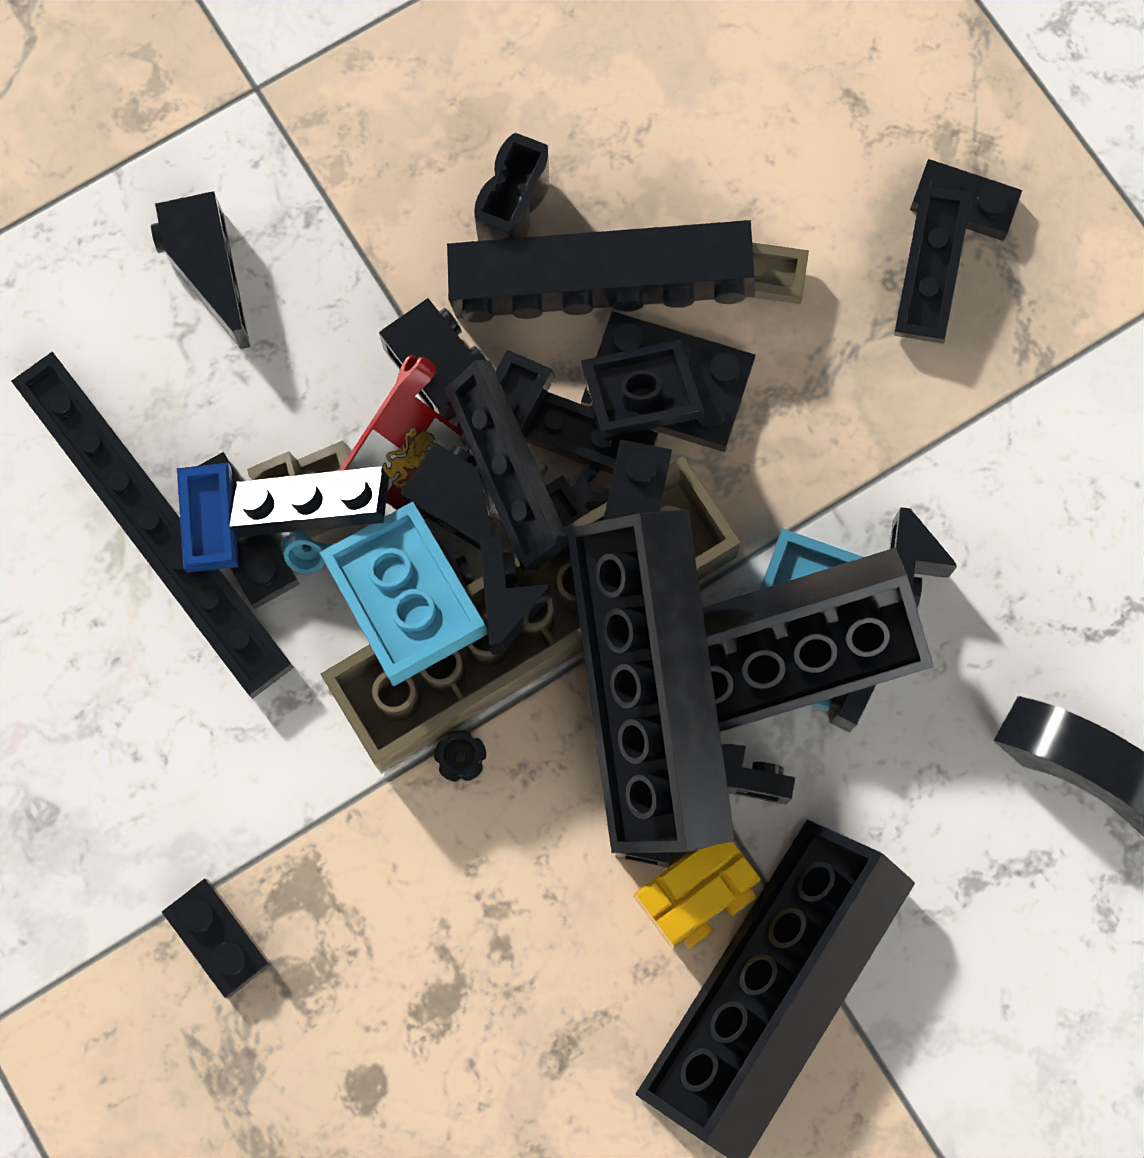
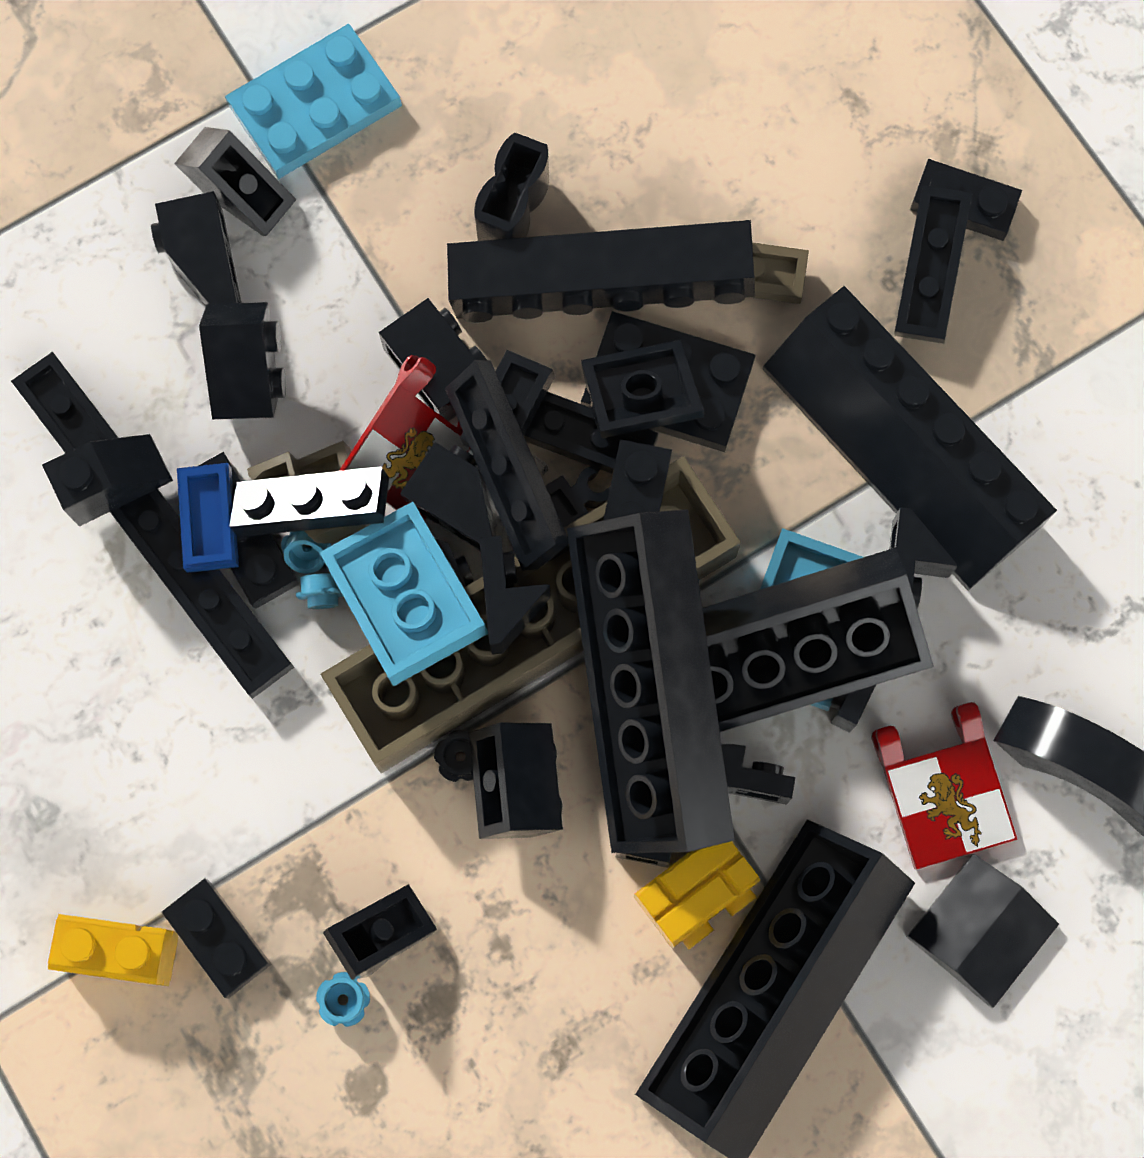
none -> black slope [42,434,173,527]
none -> yellow brick [48,914,178,986]
none -> black slope [174,127,297,236]
none -> black brick [199,302,286,420]
none -> medium azure plate [225,23,402,180]
none -> medium azure plate [296,573,344,609]
none -> medium azure plate [316,972,370,1027]
none -> black slope [323,884,437,980]
none -> black brick [469,722,563,839]
none -> black slope [763,286,1057,591]
none -> flag [871,702,1018,870]
none -> black slope [906,854,1059,1008]

